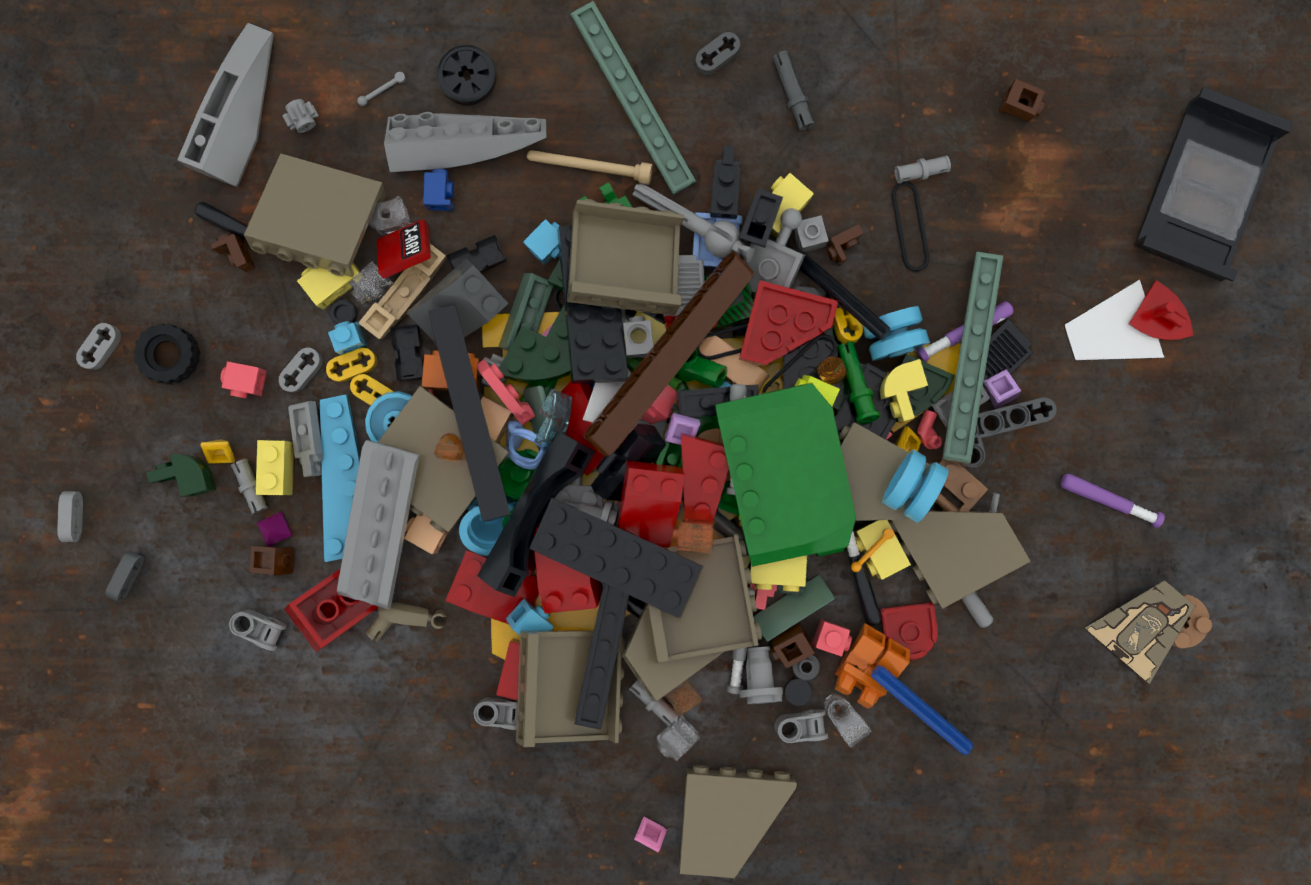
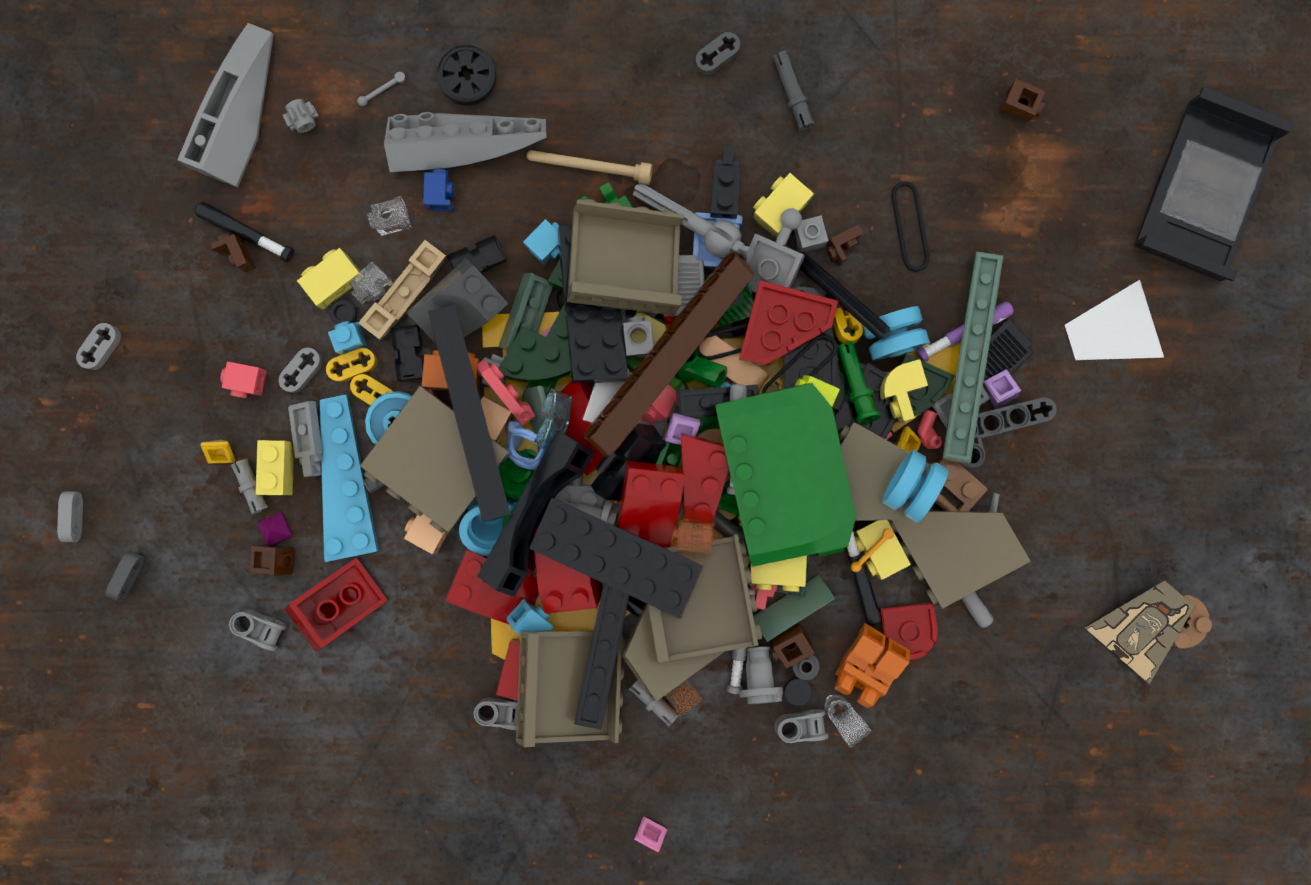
black tyre [133,324,200,384] -> none
dark green brick [147,454,216,497] -> none
dark tan panel [244,153,386,277] -> none
light grey plate [337,440,420,609] -> none
dark tan arm [365,602,448,642] -> none
red tile [377,219,431,279] -> none
clear orange tile [434,433,464,462] -> none
sand green tile [570,1,696,196] -> none
clear brick [657,714,700,761] -> none
dark tan slope [679,765,797,878] -> none
black slope [739,188,783,248] -> none
coral brick [812,619,852,656] -> none
clear orange tile [817,357,847,385] -> none
blue axle [871,665,974,755] -> none
light grey pin [894,155,951,183] -> none
medium lavender piece [1060,473,1165,528] -> none
red shield [1128,280,1193,340] -> none

